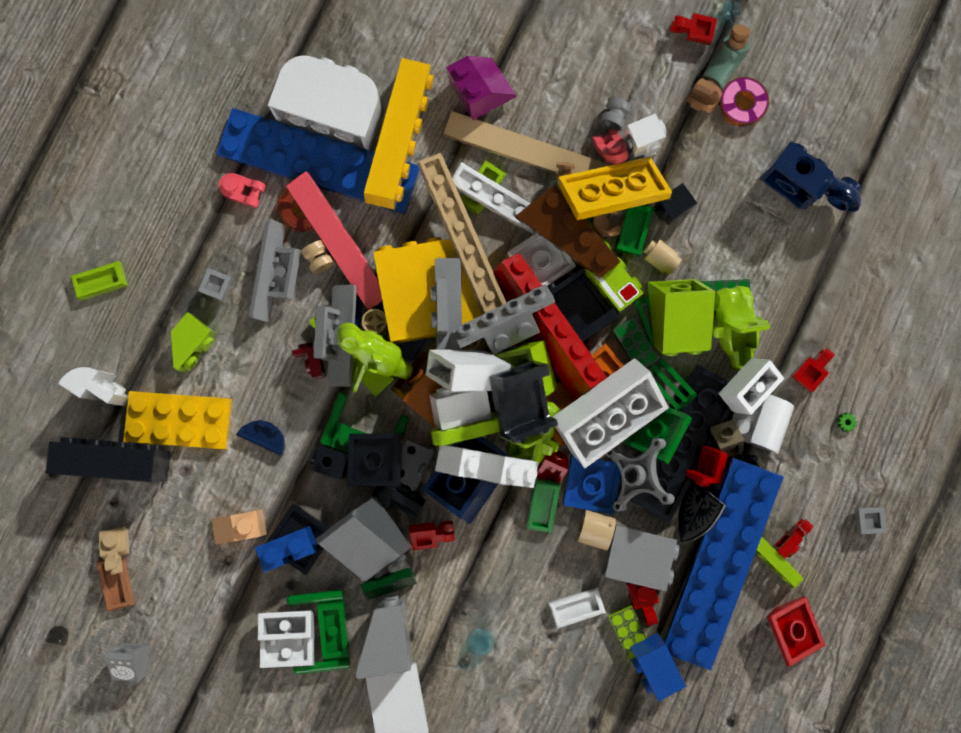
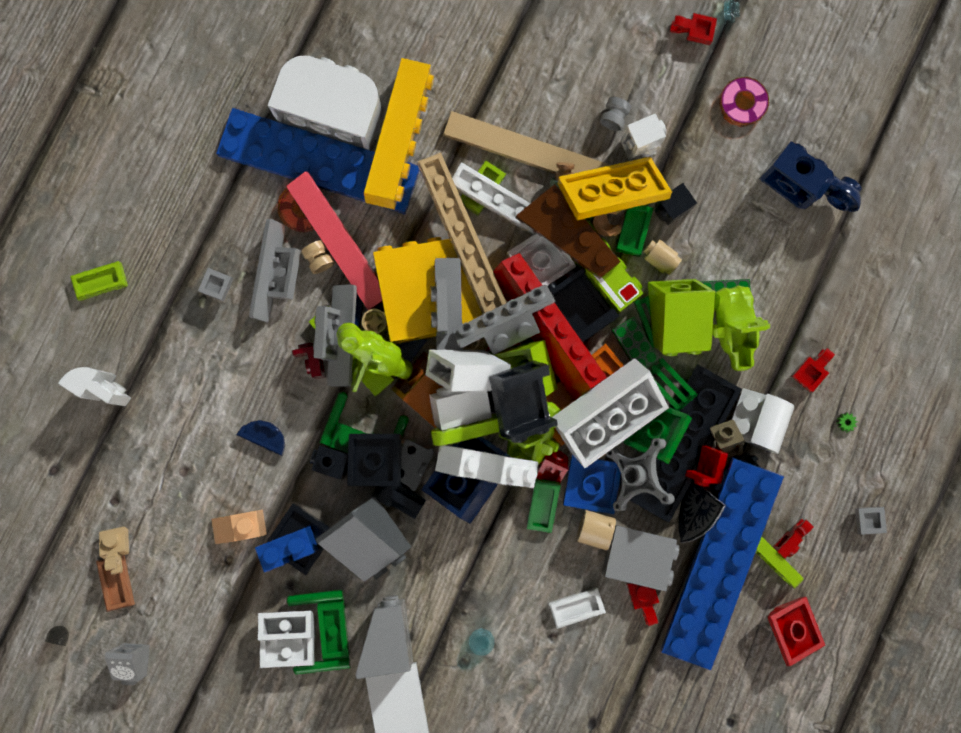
black brick [45,437,171,482] -> none
yellow plate [123,391,232,449] -> none
lime slope [171,312,217,373] -> none
coral plate [218,173,266,209] -> none
dark green tile [361,567,417,600] -> none
red plate [409,521,455,551] -> none
magenta slope [446,56,516,120] -> none
coral plate [592,128,629,164] -> none
lime tile [607,605,647,664] -> none
blue brick [630,633,686,702] -> none
piece [685,25,750,113] -> none
white brick [719,358,784,415] -> none

